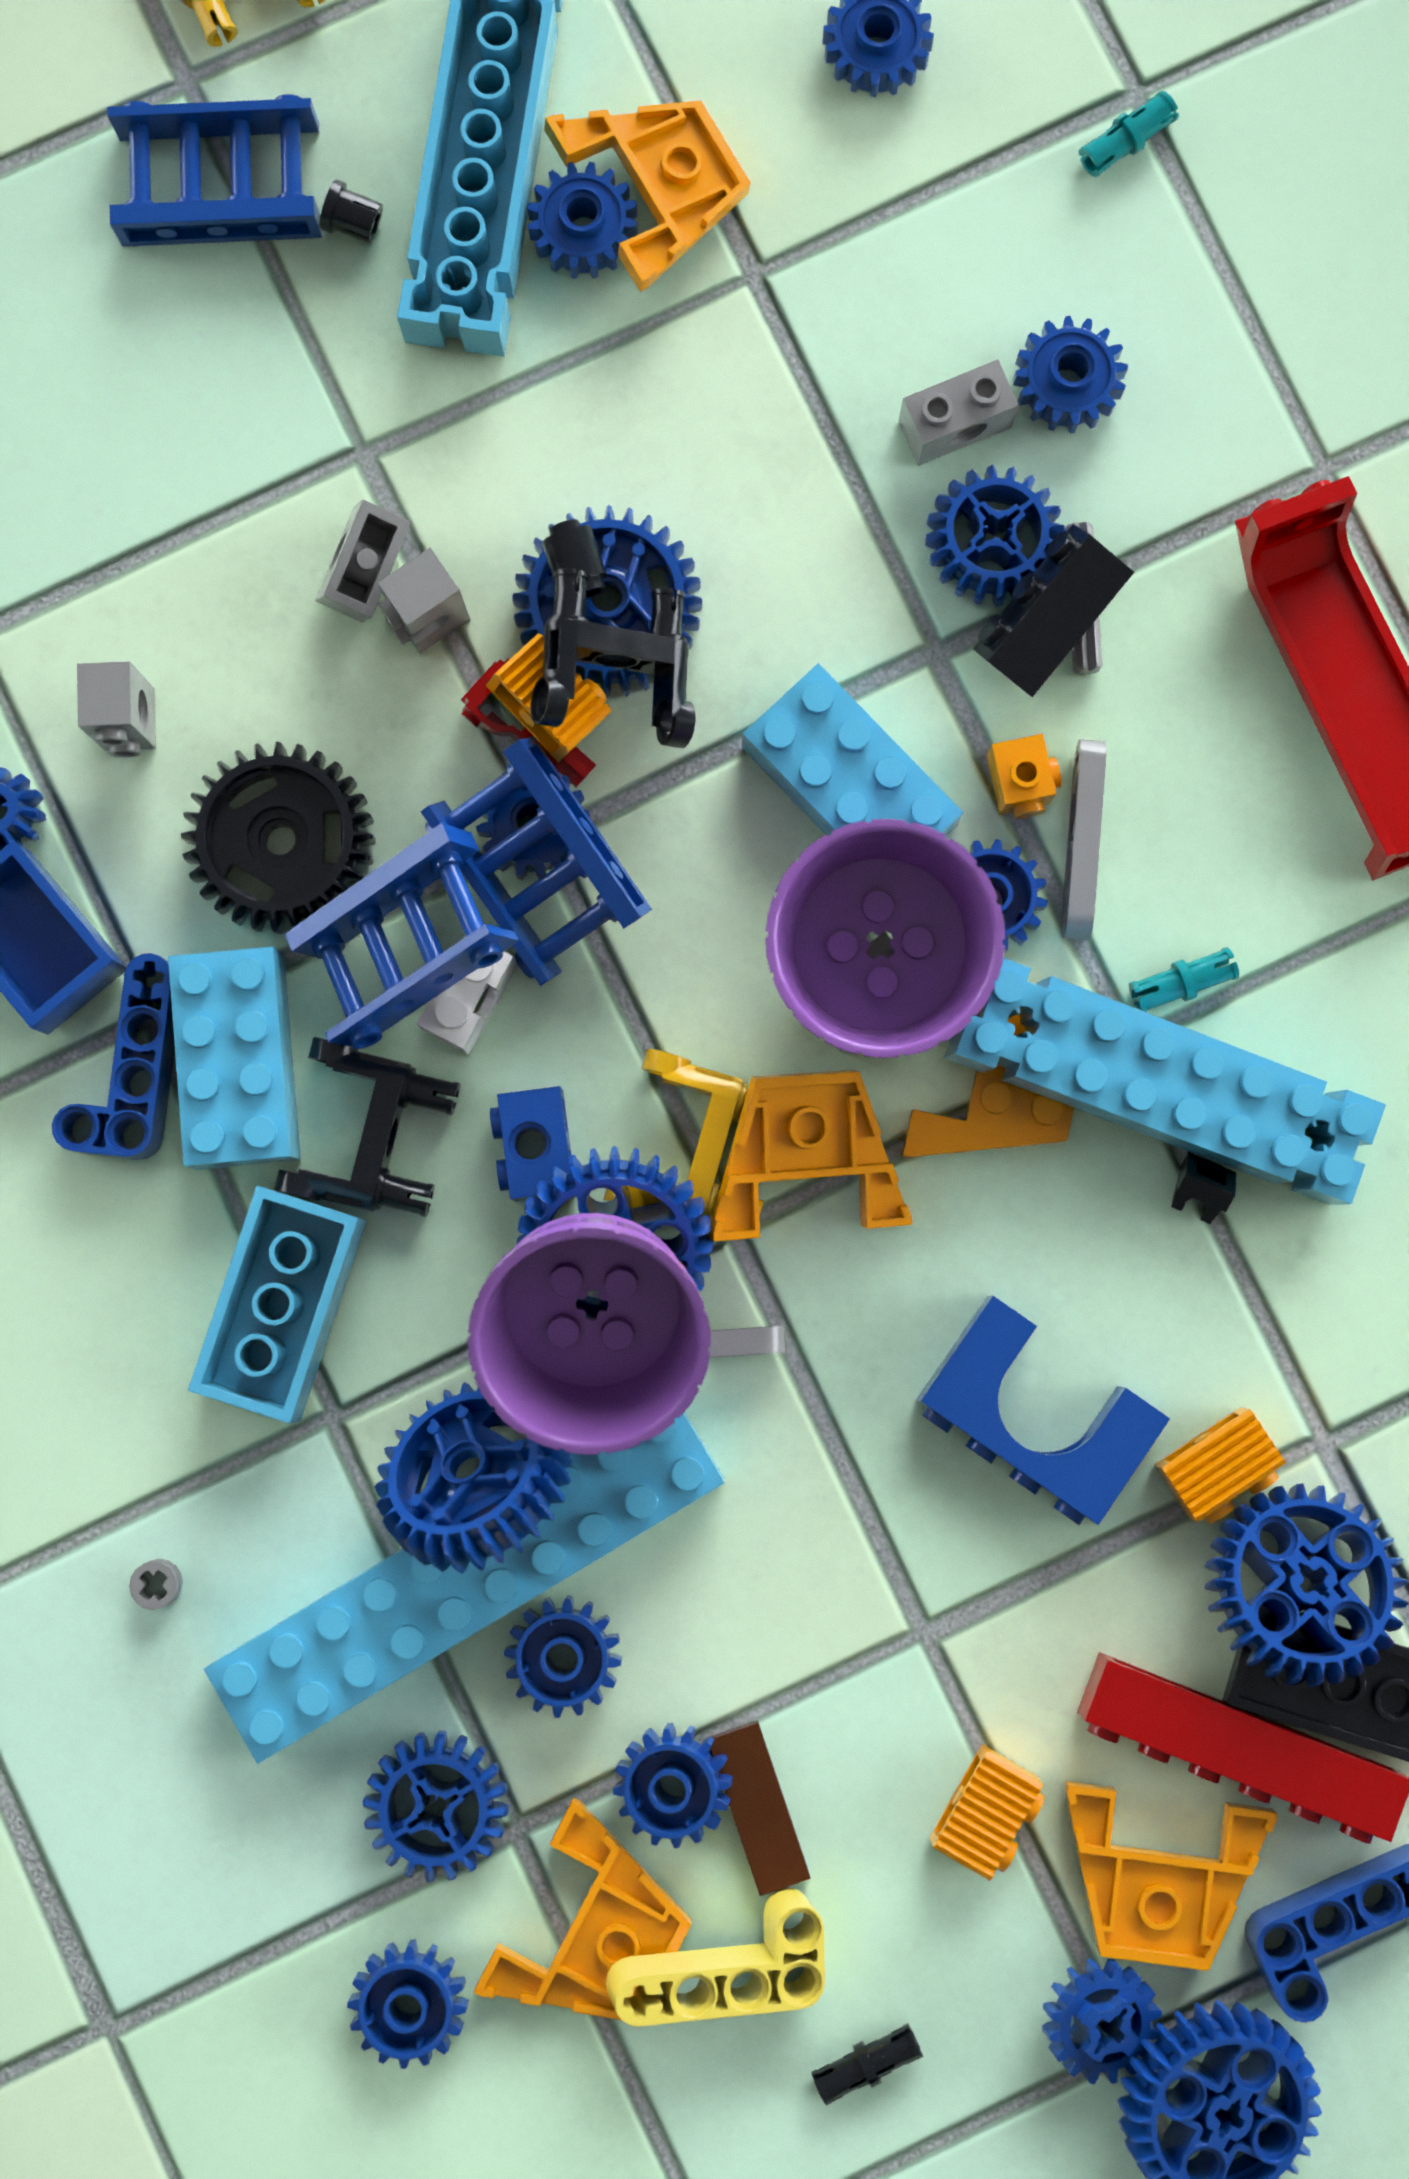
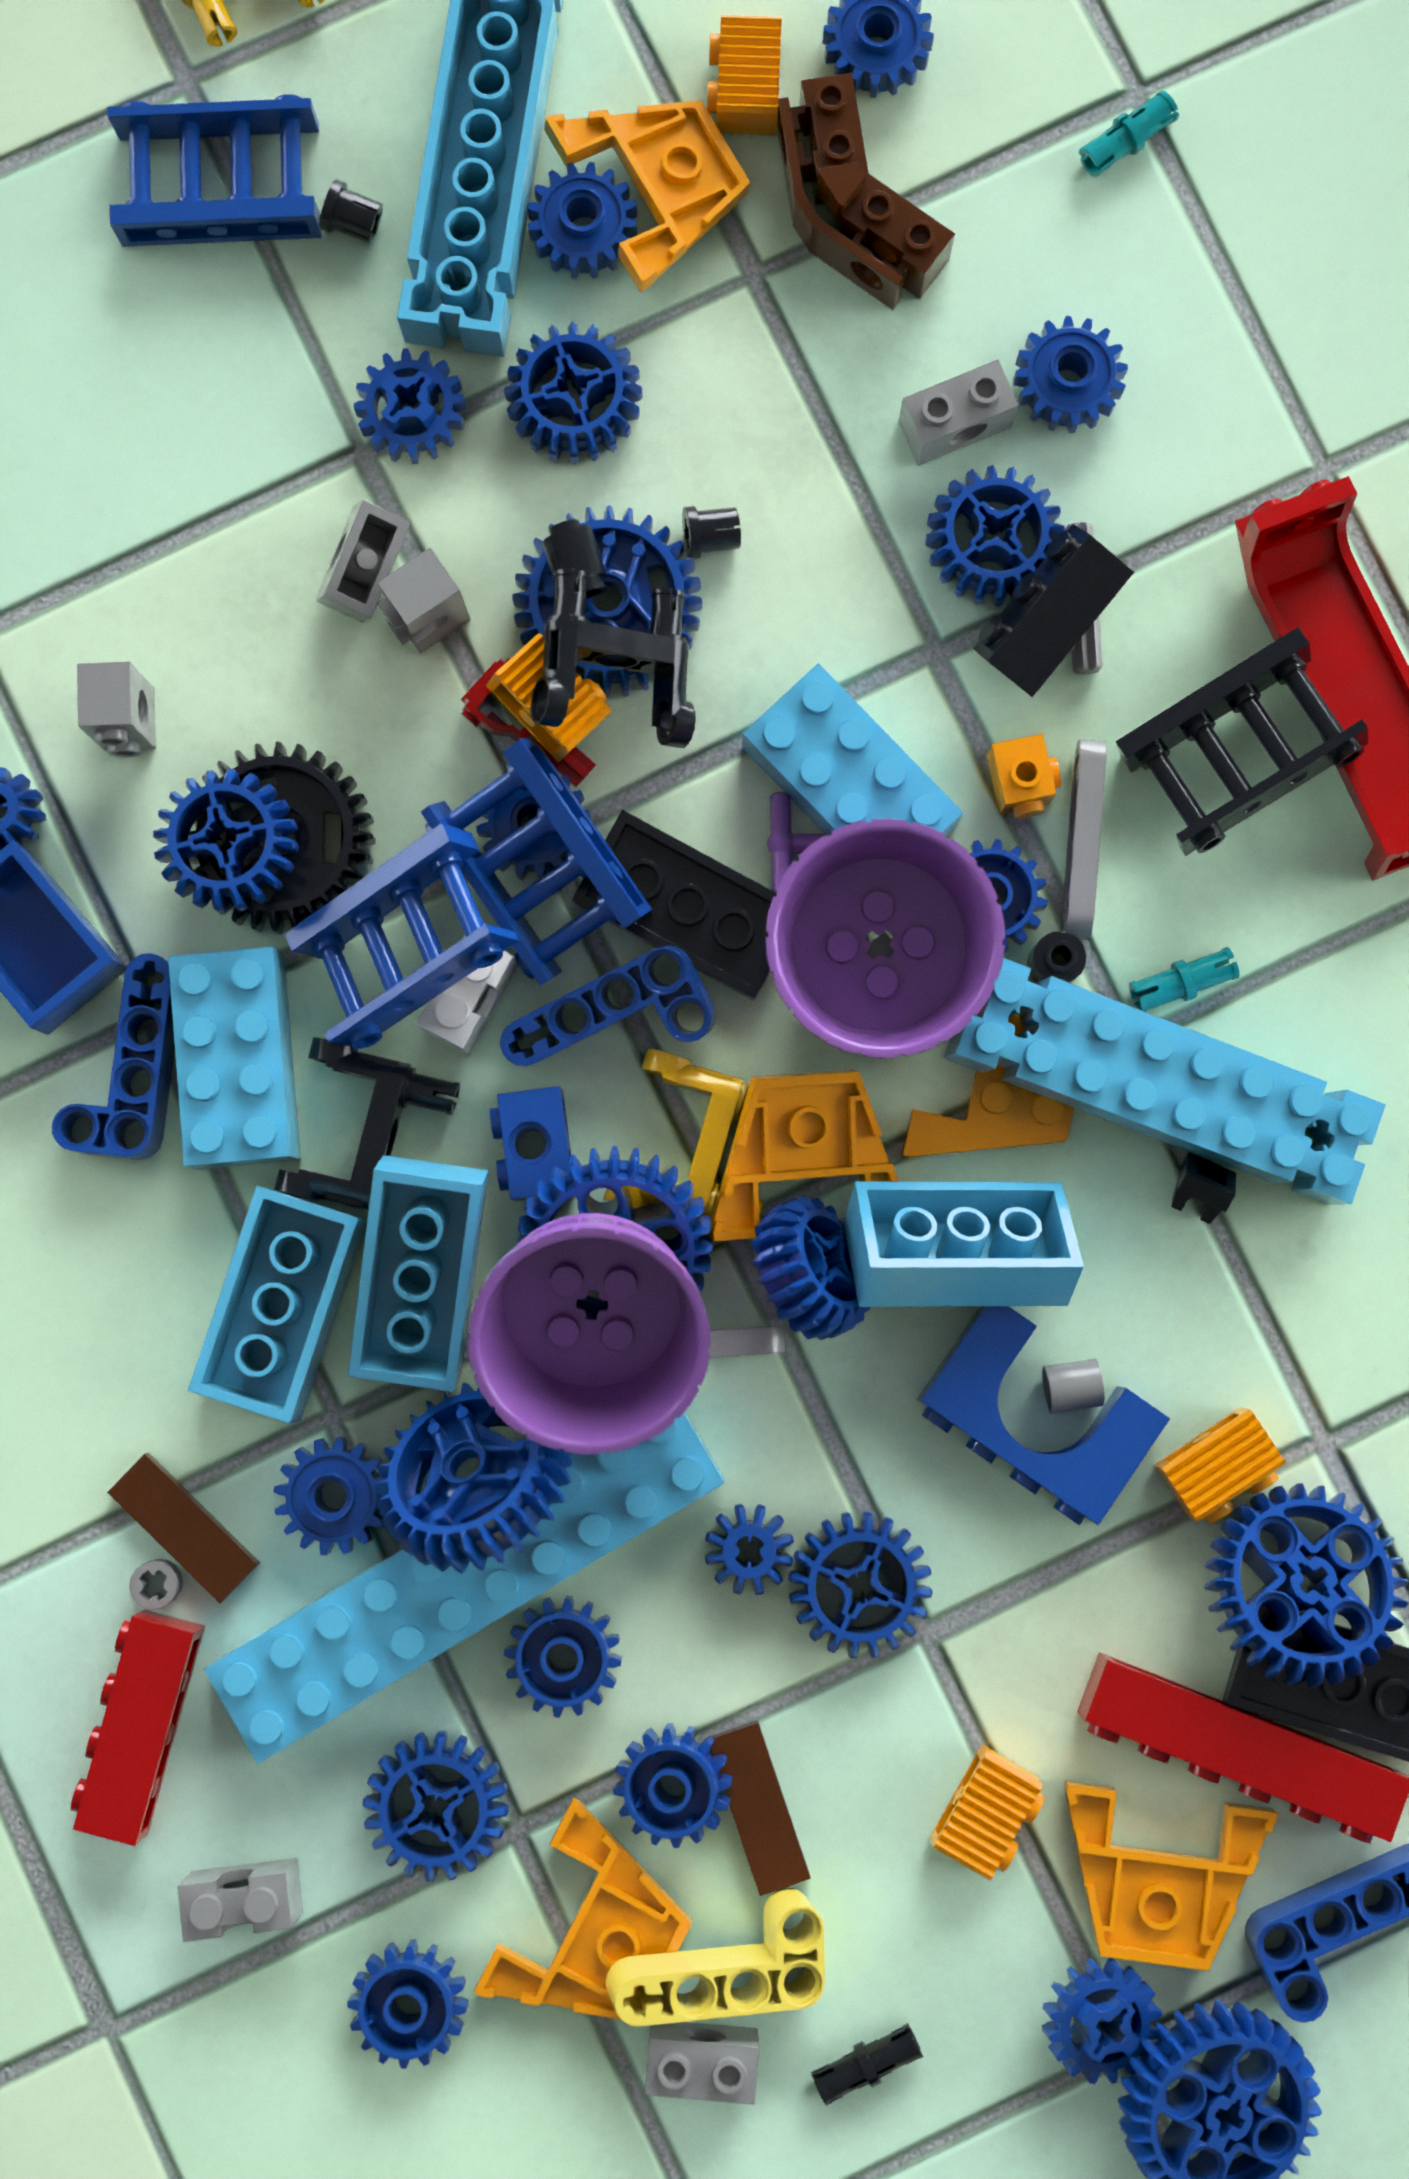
none -> red brick [71,1609,205,1846]
none -> reddish brown tile [107,1453,260,1603]
none -> blue gear [153,769,299,913]
none -> light grey brick [177,1858,303,1942]
none -> blue gear [273,1436,384,1555]
none -> medium azure brick [348,1155,489,1392]
none -> blue gear [353,348,467,464]
none -> blue beam [500,946,716,1066]
none -> blue gear [504,321,643,465]
none -> black plate [572,810,777,1001]
none -> light grey brick [645,2022,759,2105]
none -> black bush [682,506,741,559]
none -> blue gear [705,1503,794,1595]
none -> light orange brick [707,15,782,136]
none -> blue gear [751,1196,871,1340]
none -> medium lavender piece [767,792,829,893]
none -> reddish brown brick [777,73,955,310]
none -> blue gear [788,1511,932,1658]
none -> medium azure brick [844,1181,1084,1307]
none -> black brick [1027,931,1086,983]
none -> light grey beam [1042,1359,1105,1413]
none -> black fence [1115,627,1368,856]

